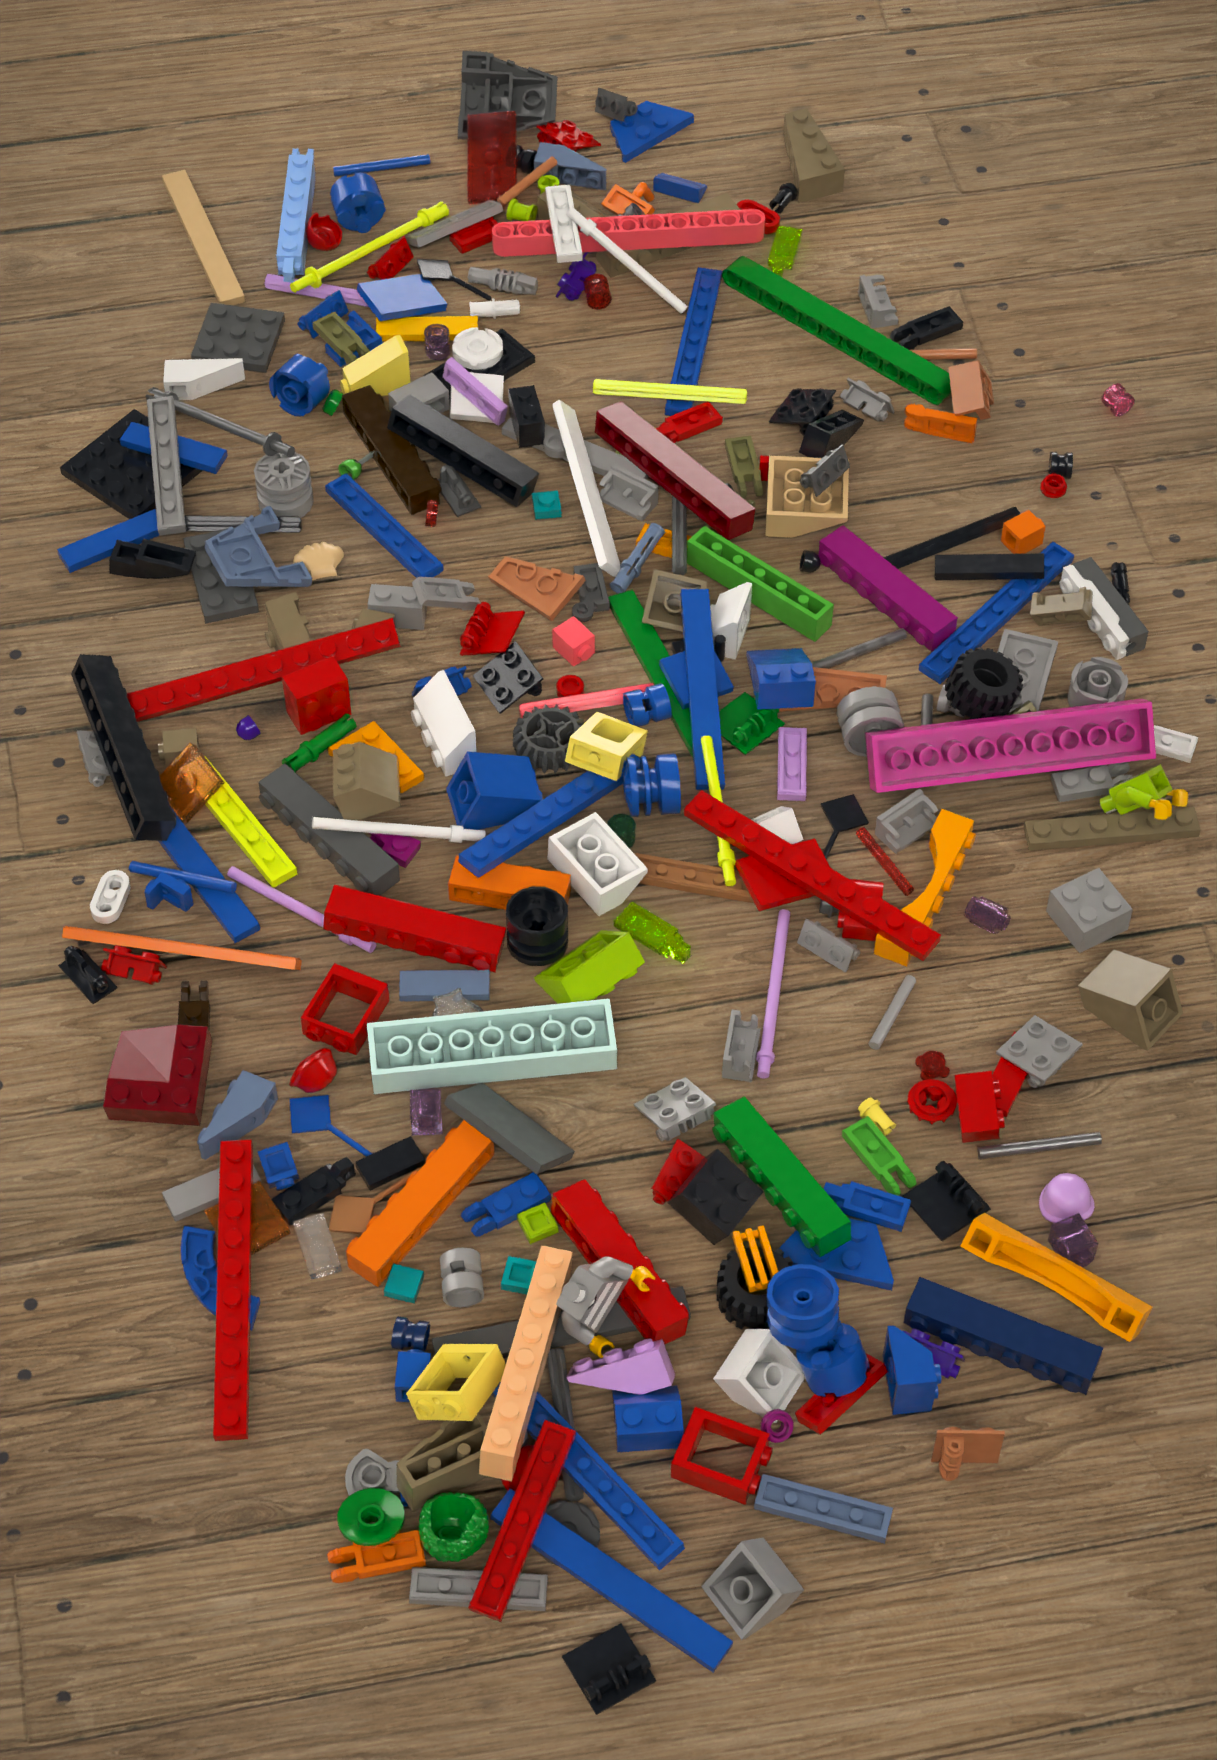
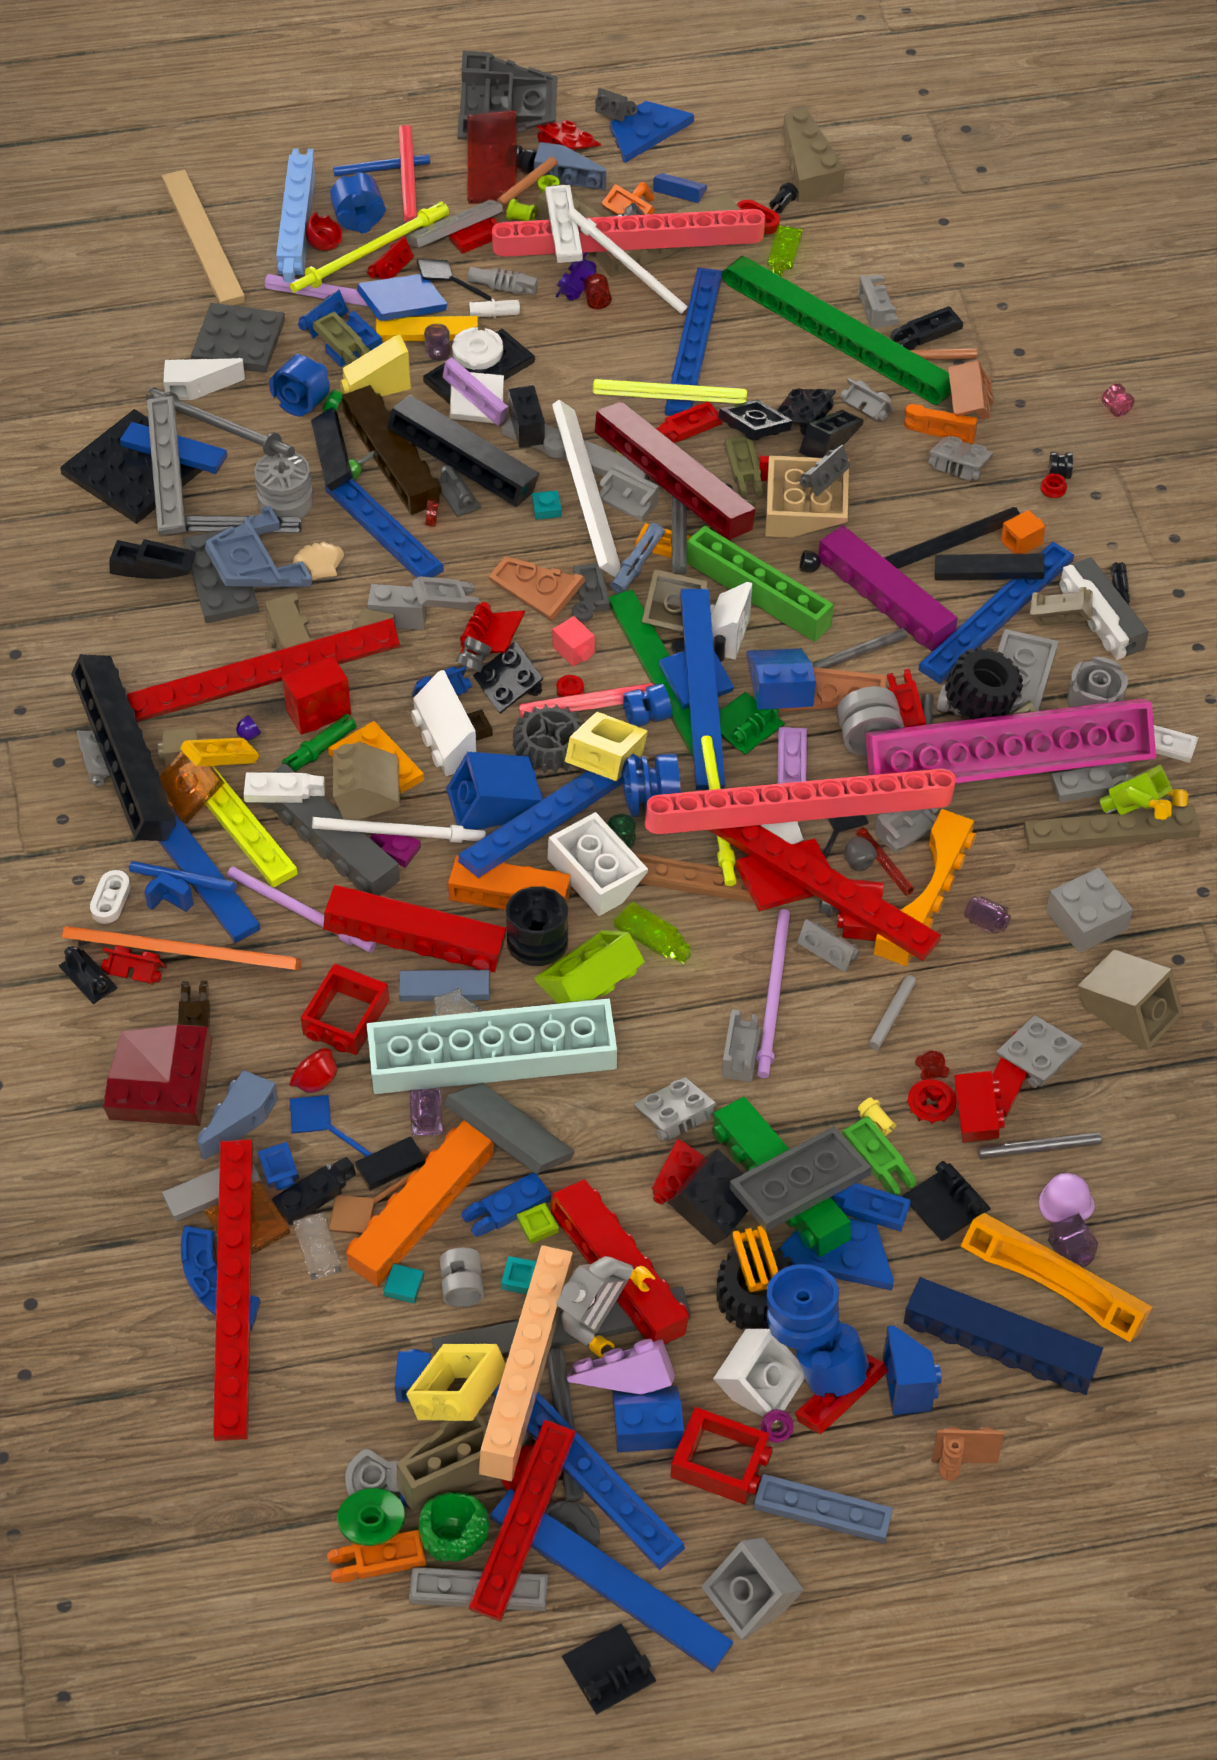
blue tile [57,509,159,573] -> none
light grey brick [388,373,450,413] -> none
dark blue wheel [391,1316,430,1352] -> none
dark purple hinge [903,1328,965,1379] -> none
none -> yellow tile [180,738,260,767]
none -> white hinge [244,772,325,803]
none -> black tile [311,407,353,491]
none -> coral axle [399,125,417,222]
none -> dark grey wheel [456,636,492,673]
none -> dark brown tile [467,709,493,741]
none -> coral beam [645,769,956,834]
none -> black plate [718,399,792,440]
none -> dark grey plate [730,1126,871,1232]
none -> dark grey piece [844,837,877,871]
none -> red hinge [887,668,926,727]
none -> light grey hinge [928,436,994,482]

